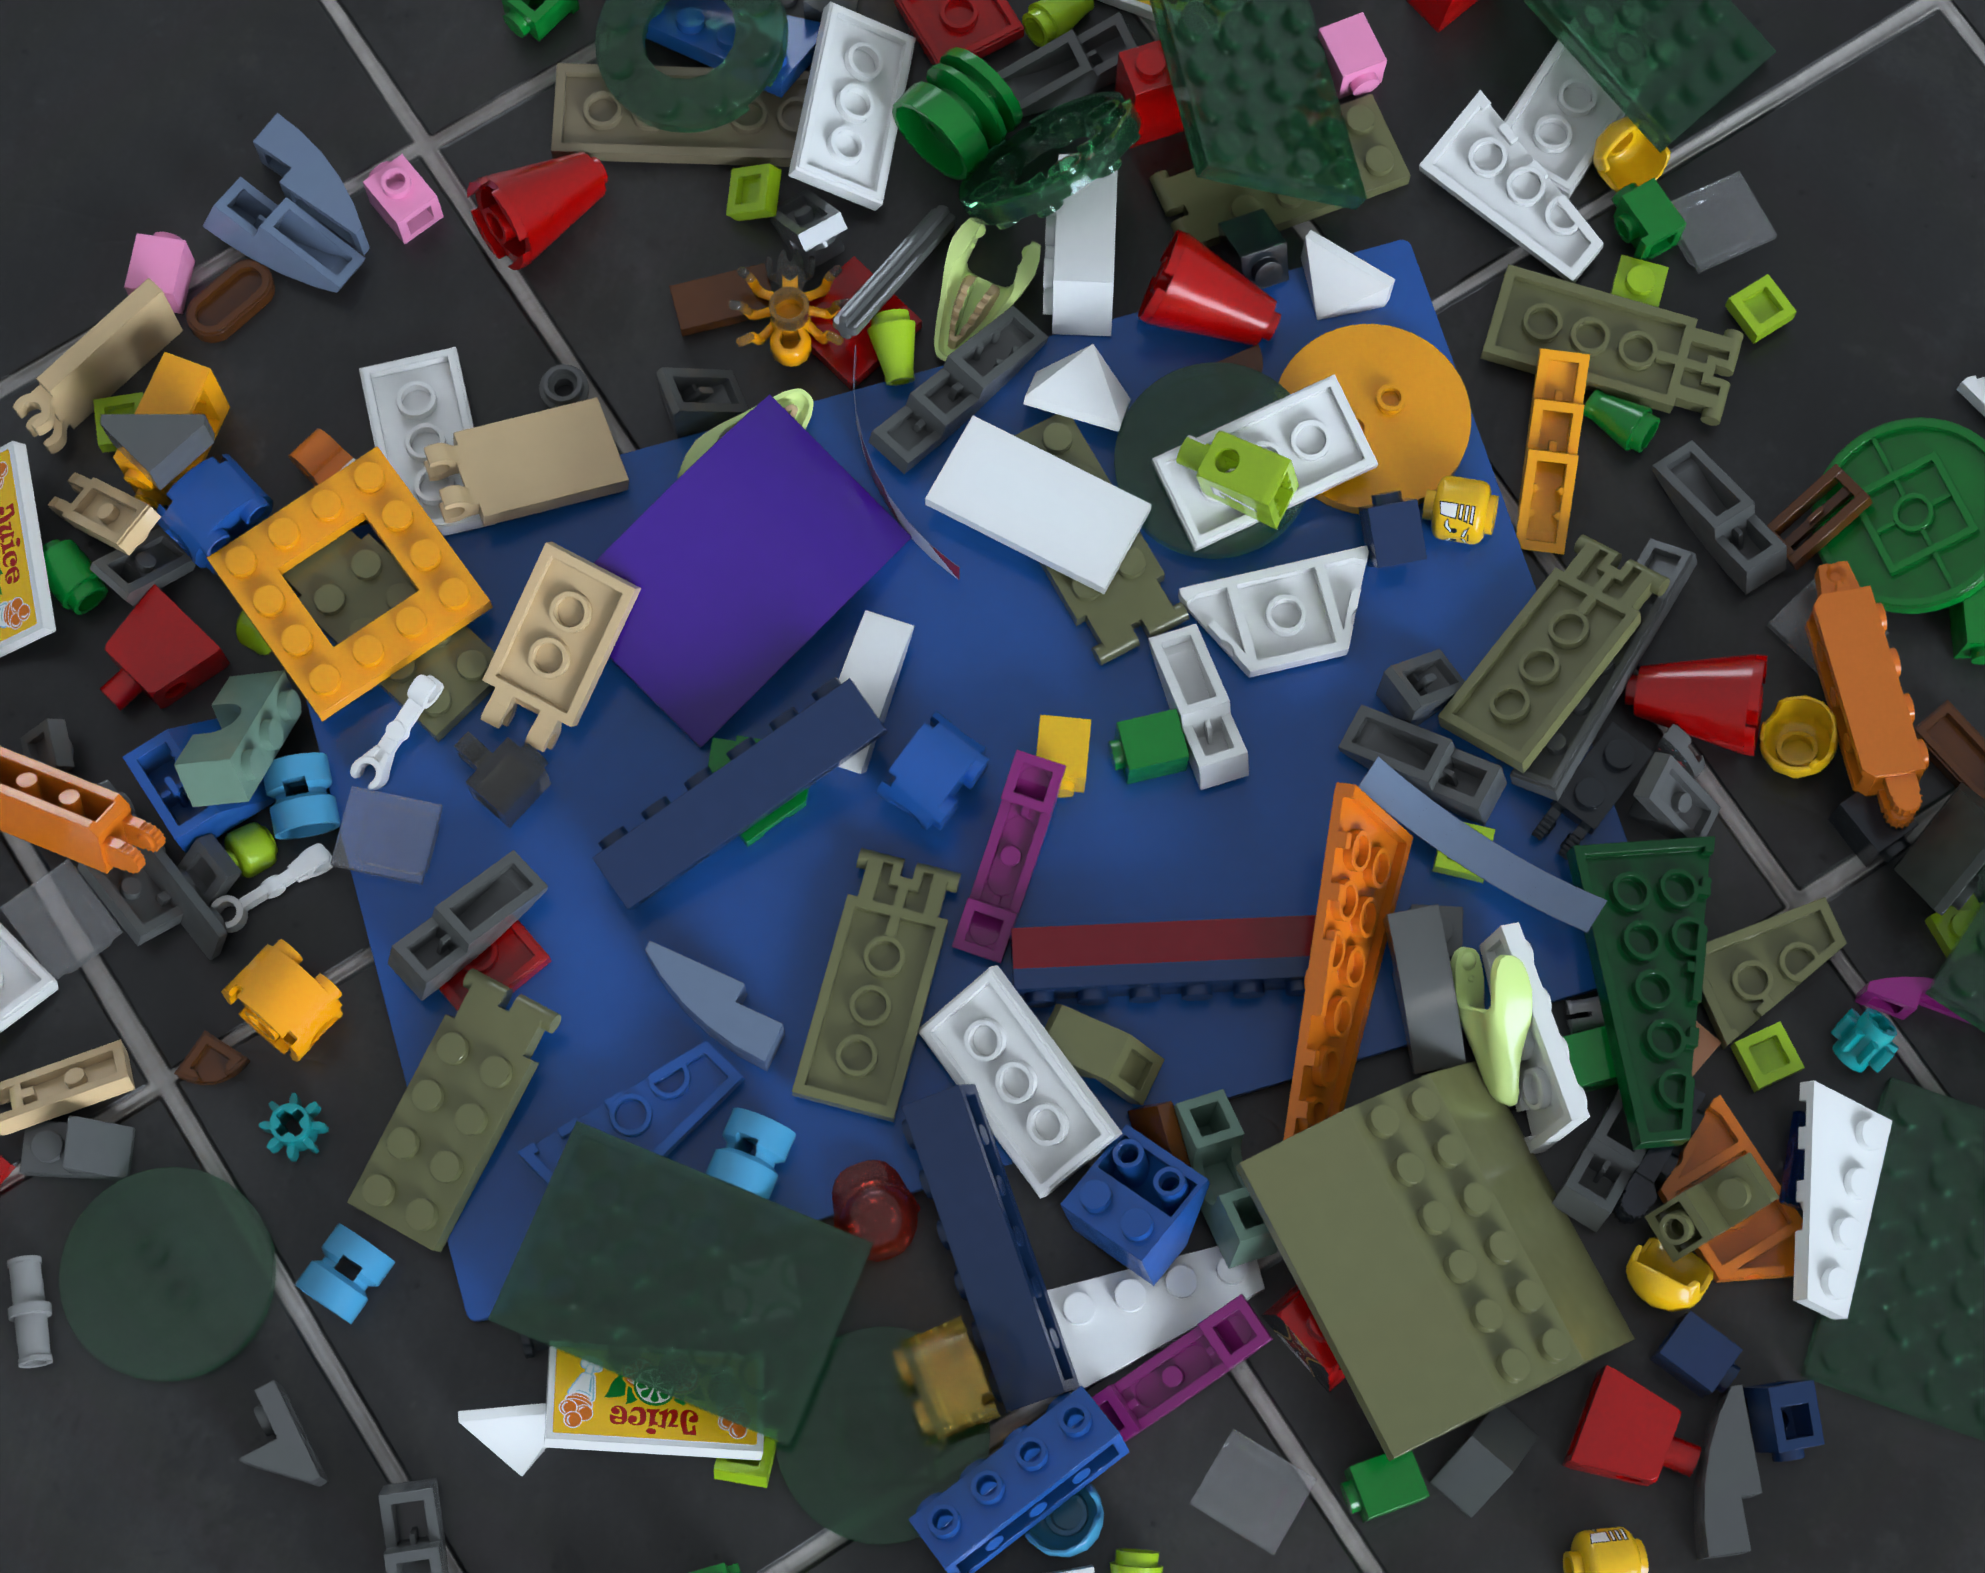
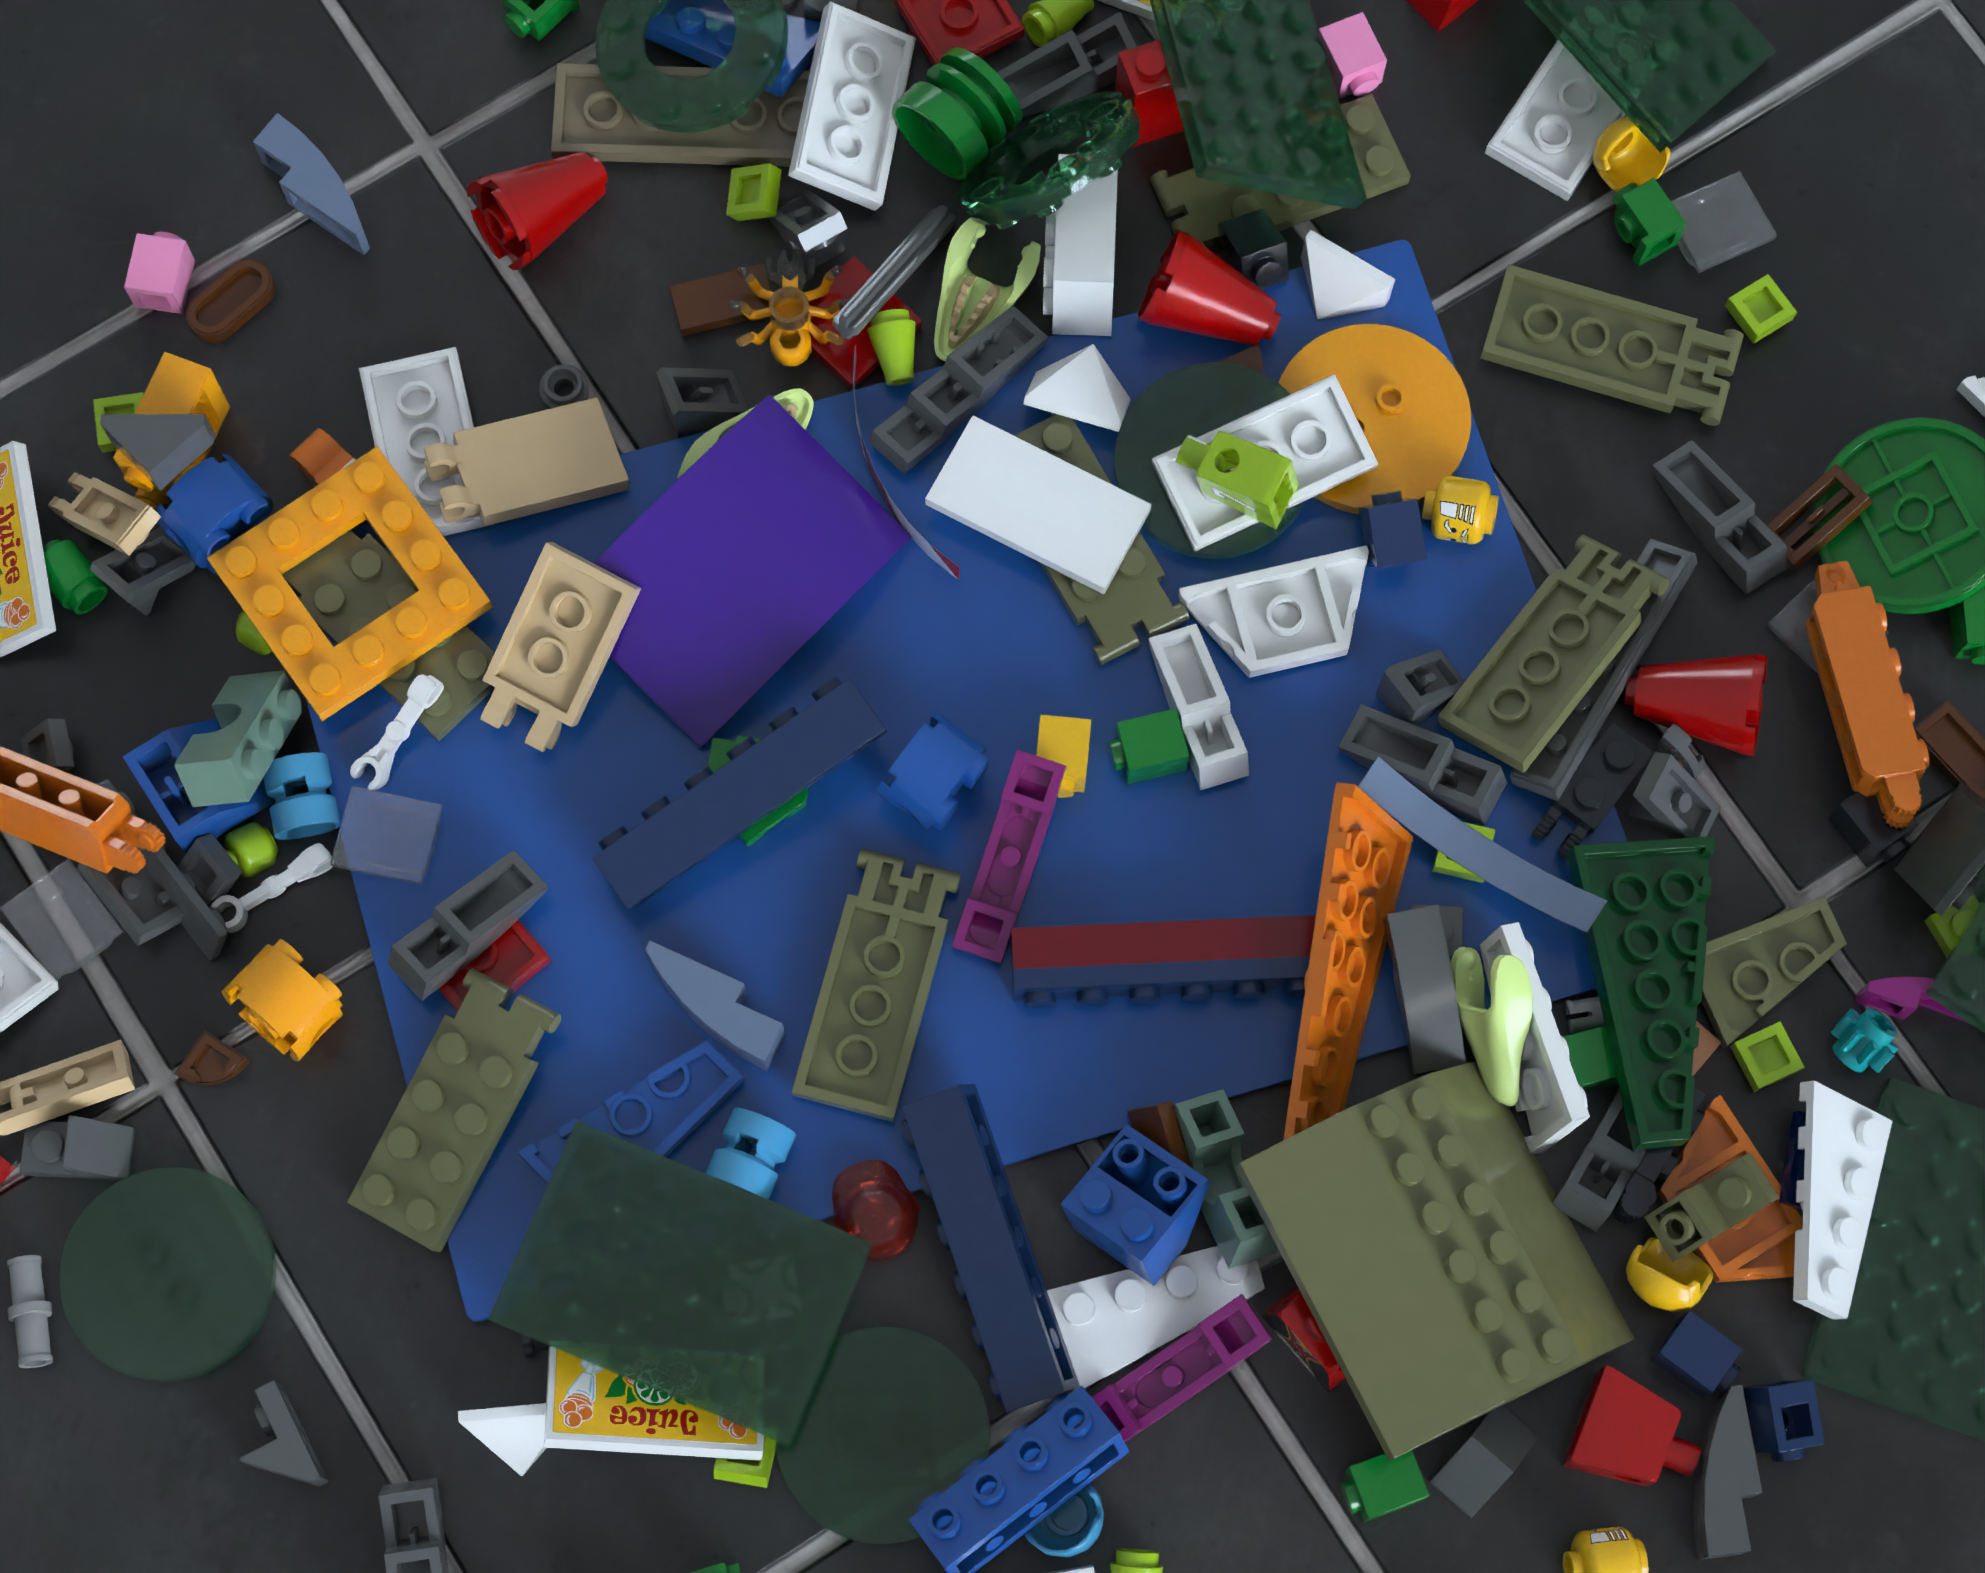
tan tile [13,278,183,454] -> none
red torso [99,584,230,711] -> none
sand blue slope [203,176,366,293] -> none
teal gear [259,1093,329,1162] -> none
dark azure wheel [294,1223,396,1324] -> none
bright pink brick [363,154,444,245] -> none
clear smoke brick [454,731,551,828] -> none
white slope [838,610,915,774] -> none
clear yellow brick [892,1315,1001,1441] -> none
white tile [918,965,1123,1199] -> none
olive slope [1045,1004,1165,1105] -> none
clear piece [1190,1429,1317,1555] -> none
white wing [1419,90,1604,283] -> none
light orange slope [1515,348,1590,555] -> none
green cone [1583,389,1660,453] -> none
lime plate [1610,255,1669,308] -> none
yellow hair [1759,695,1838,779] -> none

